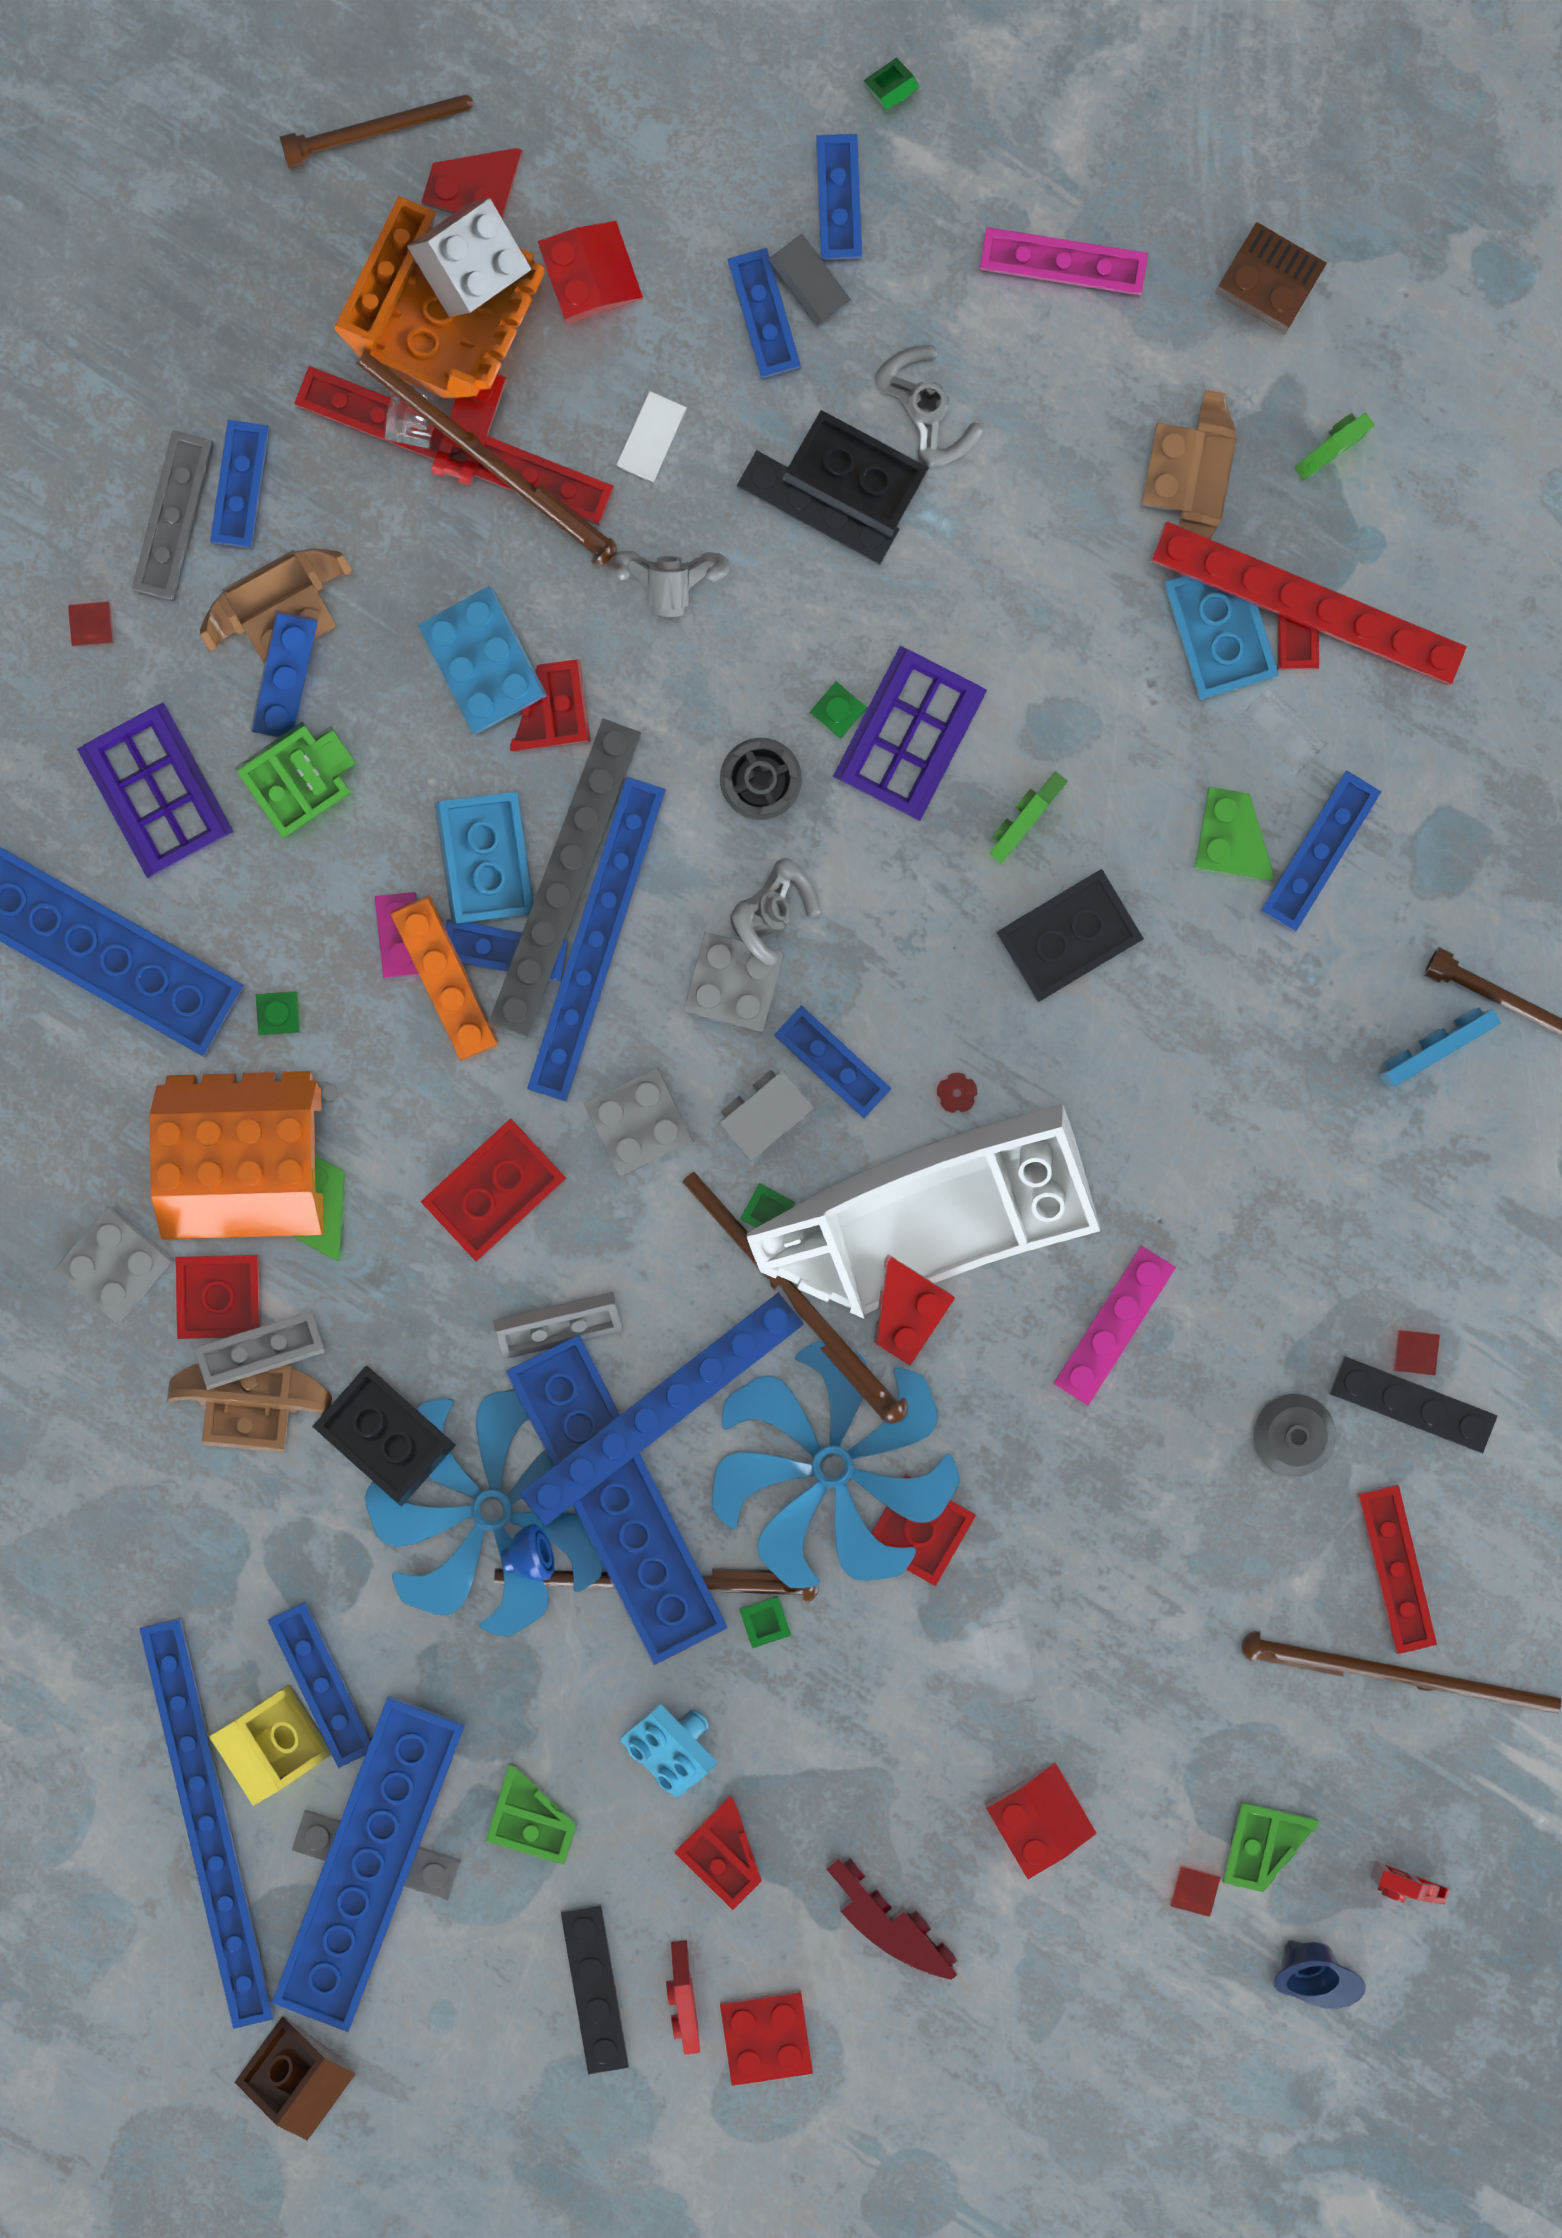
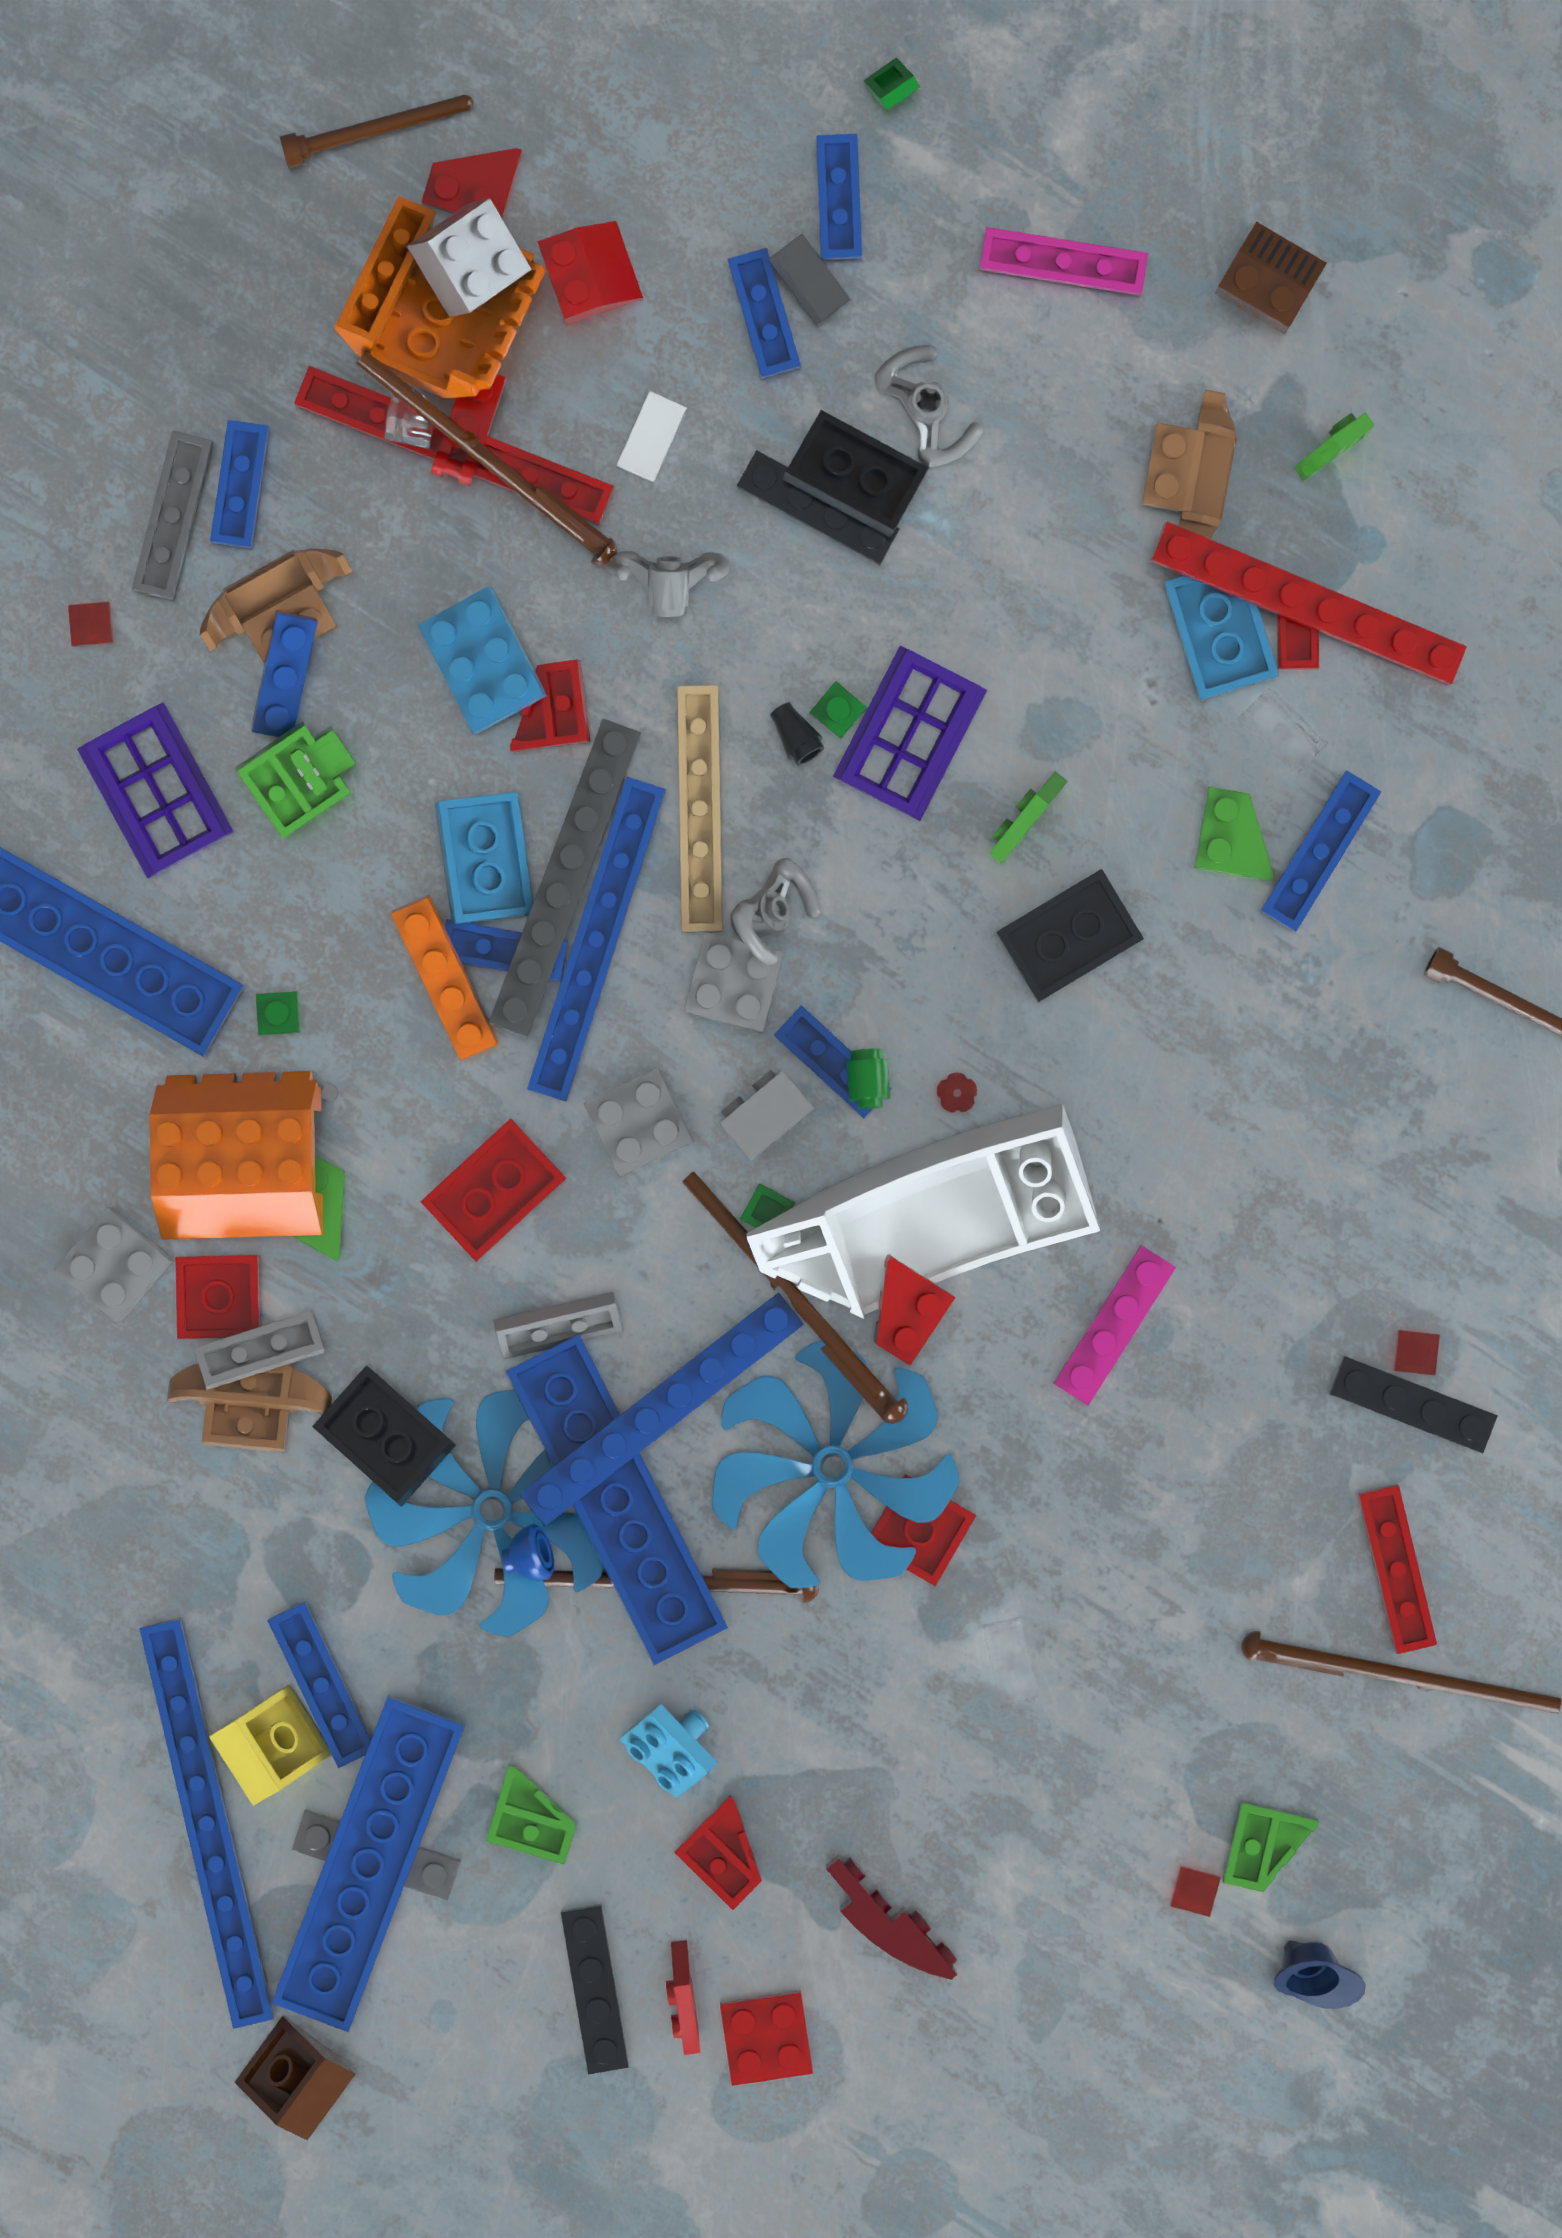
dark pink plate [374,892,419,978] -> none
dark grey cone [720,738,802,820] -> none
green plate [739,1596,791,1649] -> none
red slope [985,1762,1097,1879] -> none
dark grey cone [1254,1394,1336,1476] -> none
red wing [1371,1861,1450,1905] -> none
dark azure plate [1379,1007,1501,1088] -> none
none -> tan plate [677,685,723,932]
none -> black cone [770,702,825,766]
none -> green brick [847,1049,890,1109]

